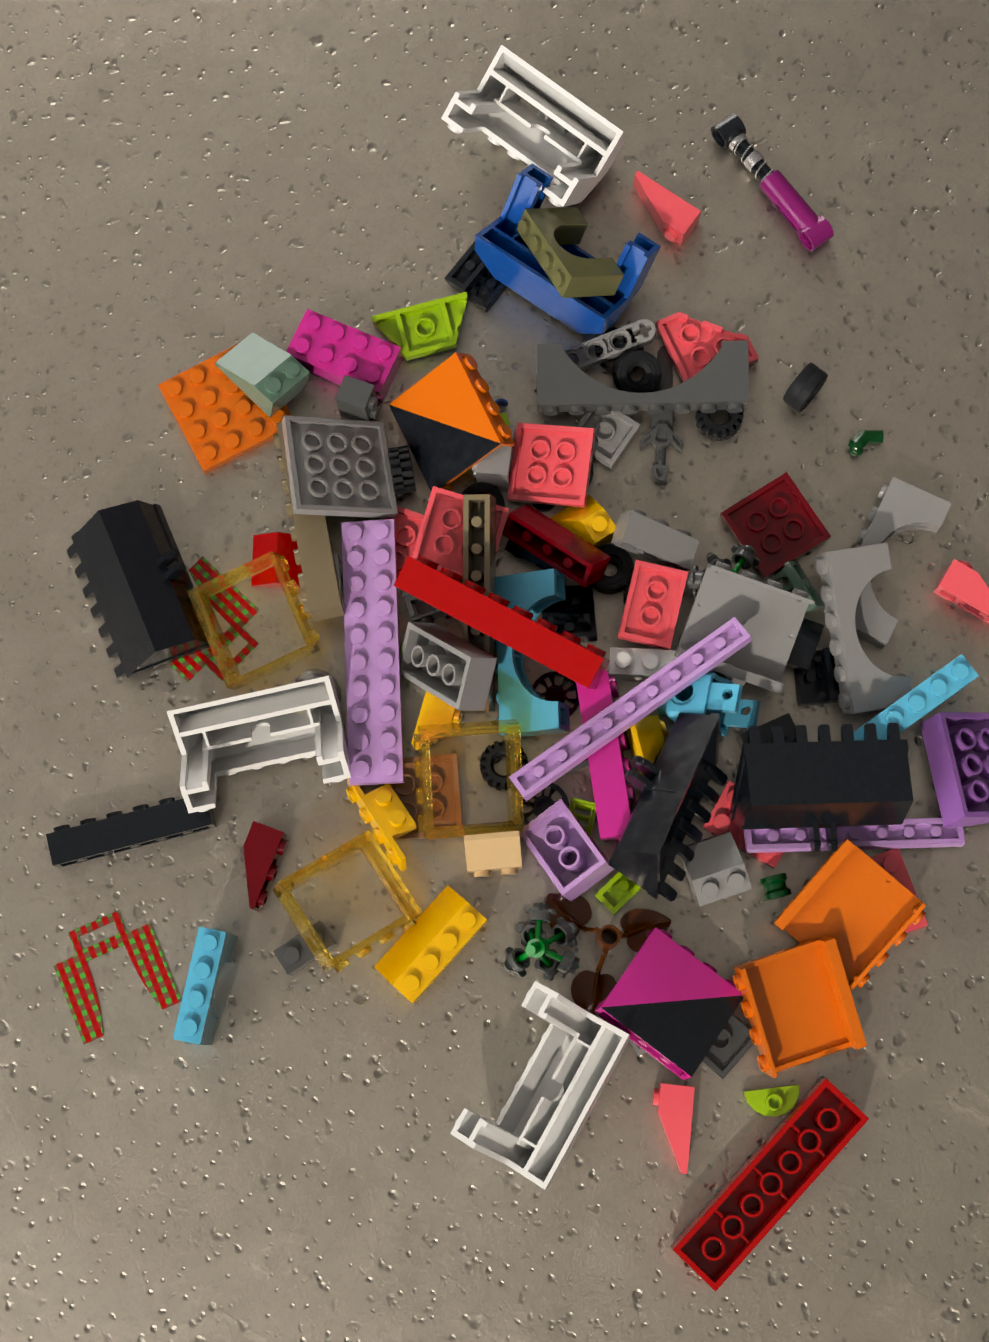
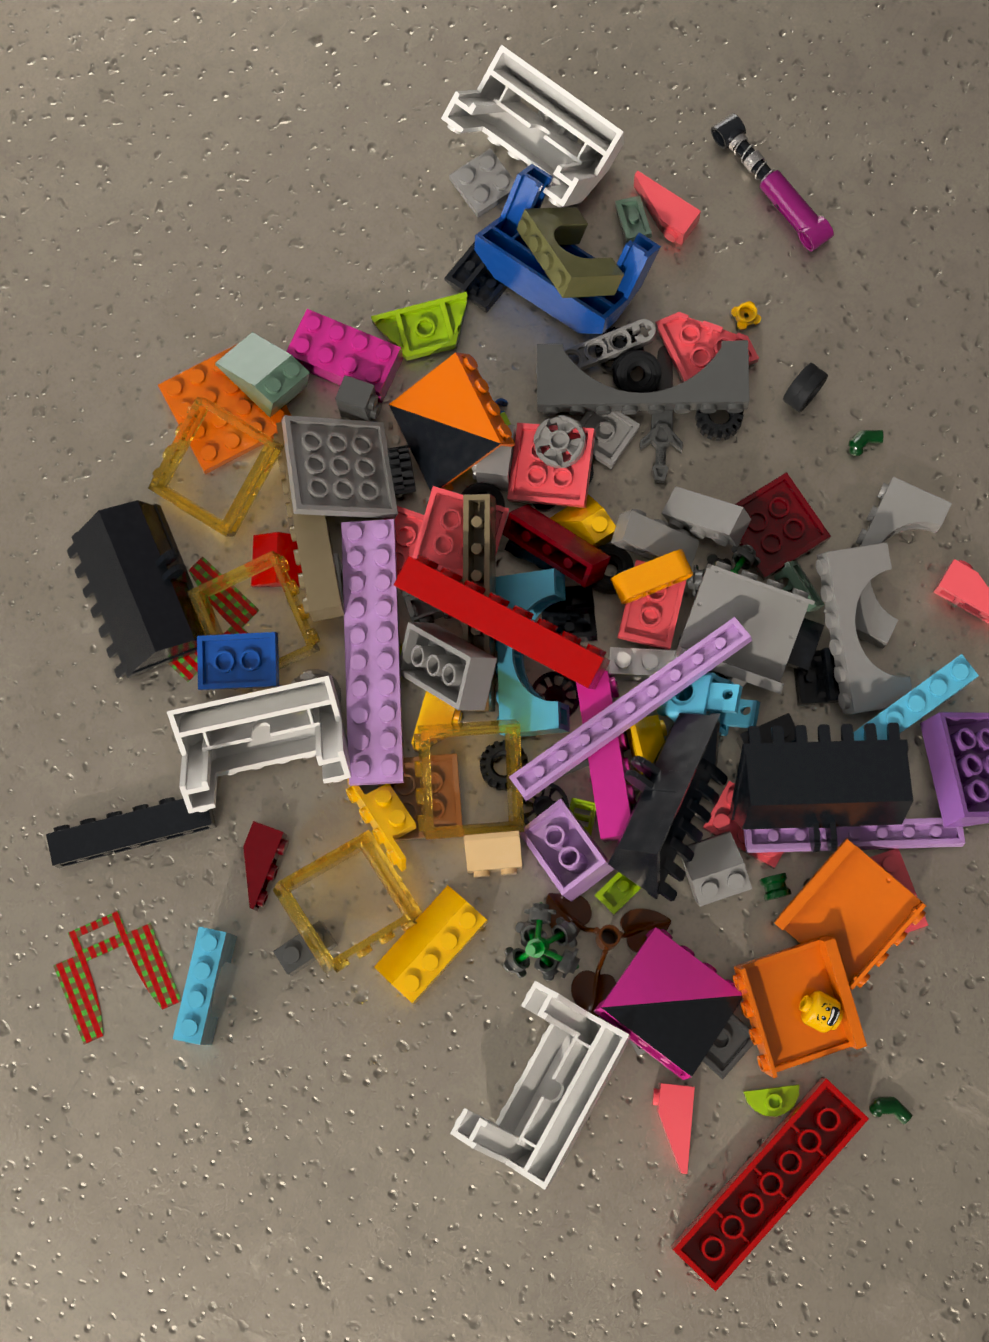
none -> clear yellow window [148,396,284,537]
none -> blue plate [197,632,279,690]
none -> light grey plate [449,148,515,218]
none -> light grey piece [534,415,586,469]
none -> light orange beam [611,549,694,604]
none -> sand green plate [615,196,652,243]
none -> light grey brick [661,486,751,547]
none -> yellow plate [731,301,761,330]
none -> yellow head [799,991,843,1033]
none -> dark green arm [869,1097,913,1125]

